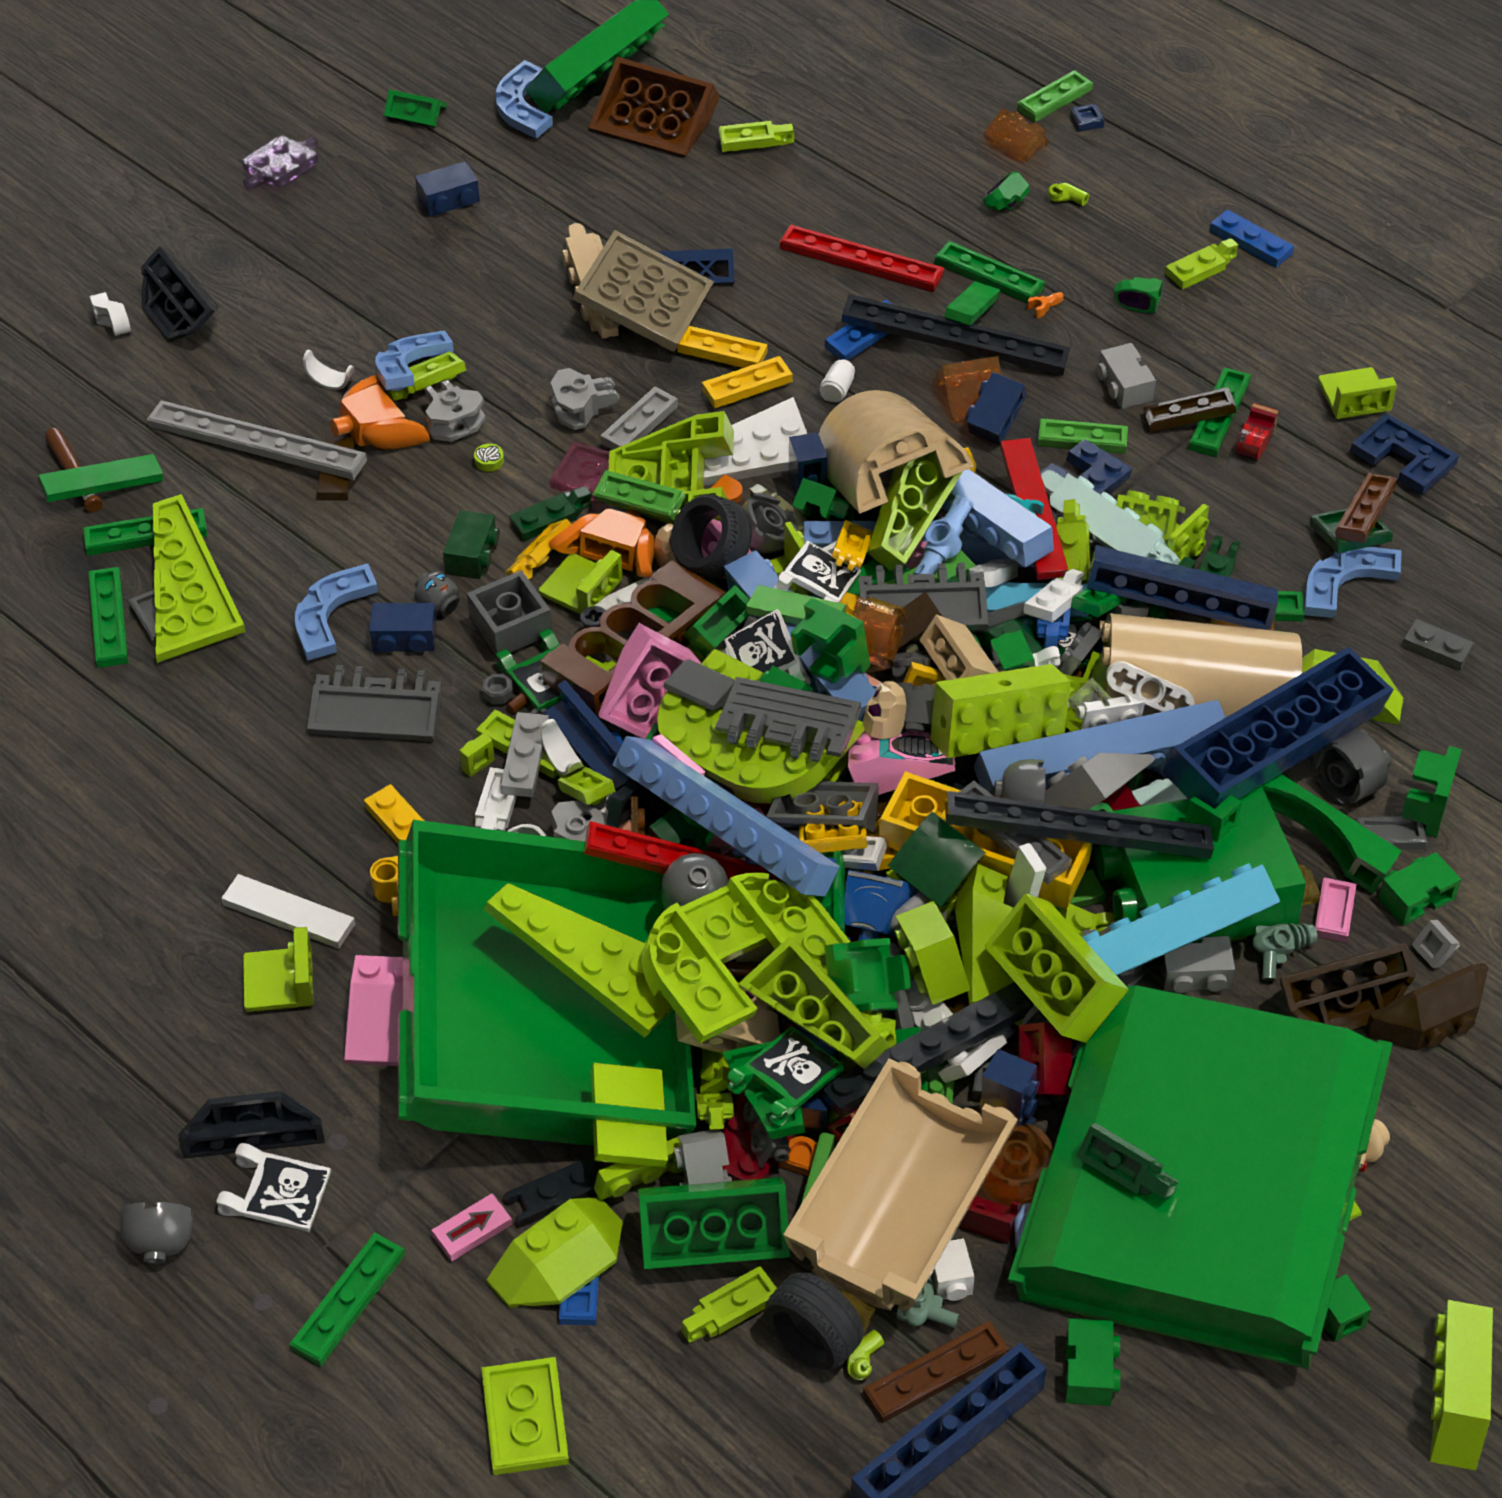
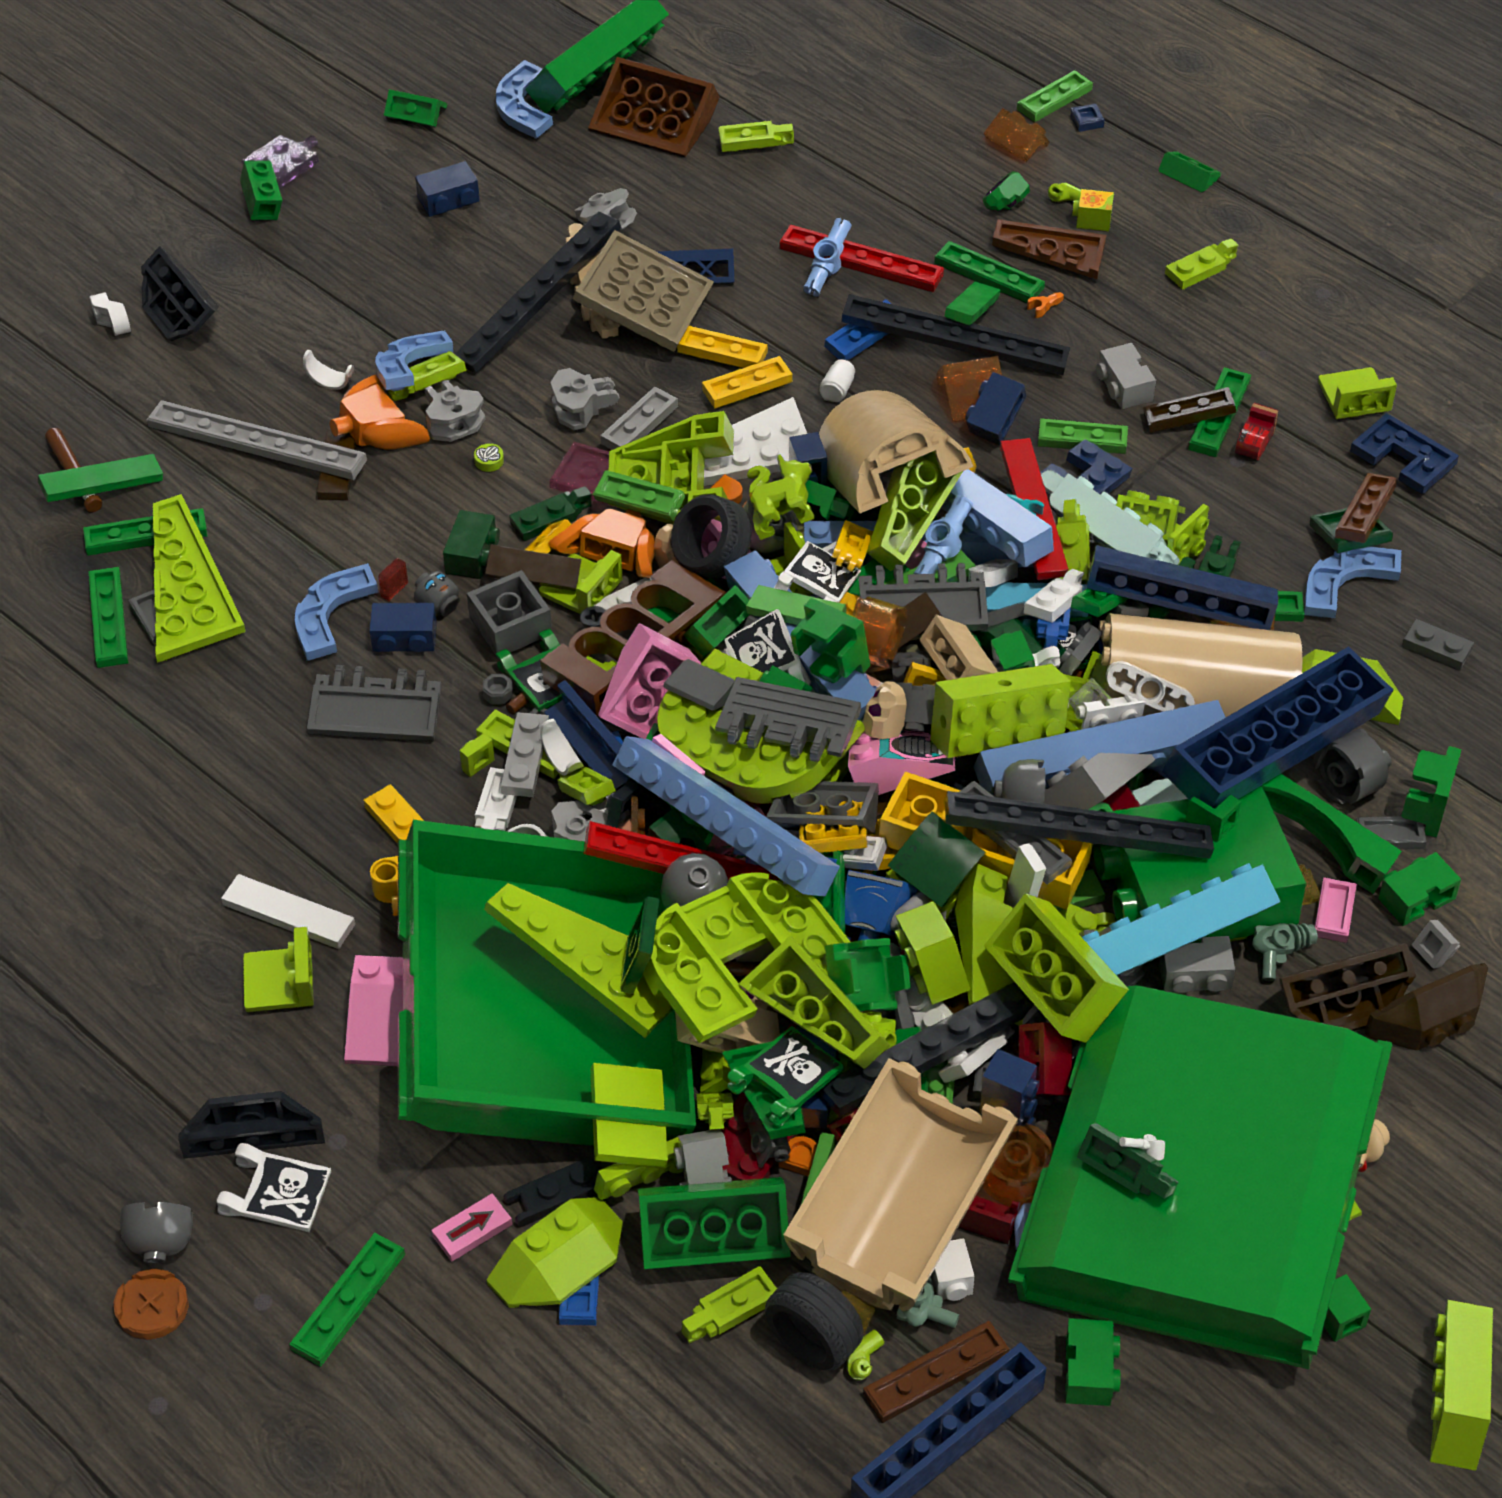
lime tile [481,1357,569,1475] -> none
green rock [1114,277,1163,313] -> none
blue plate [1210,209,1294,268] -> none
none -> dark orange tile [114,1269,189,1340]
none -> green brick [240,161,283,220]
none -> clear red tile [378,558,408,601]
none -> black plate [455,211,622,373]
none -> dark brown tile [485,545,581,591]
none -> light grey hinge [575,188,637,230]
none -> dark green tile [620,896,659,995]
none -> lime animal [747,454,814,540]
none -> light blue pin [803,218,852,297]
none -> reddish brown wing [992,219,1107,279]
none -> lime brick [1072,189,1114,231]
none -> white hand [1119,1134,1165,1161]
none -> green slope [1159,151,1221,192]

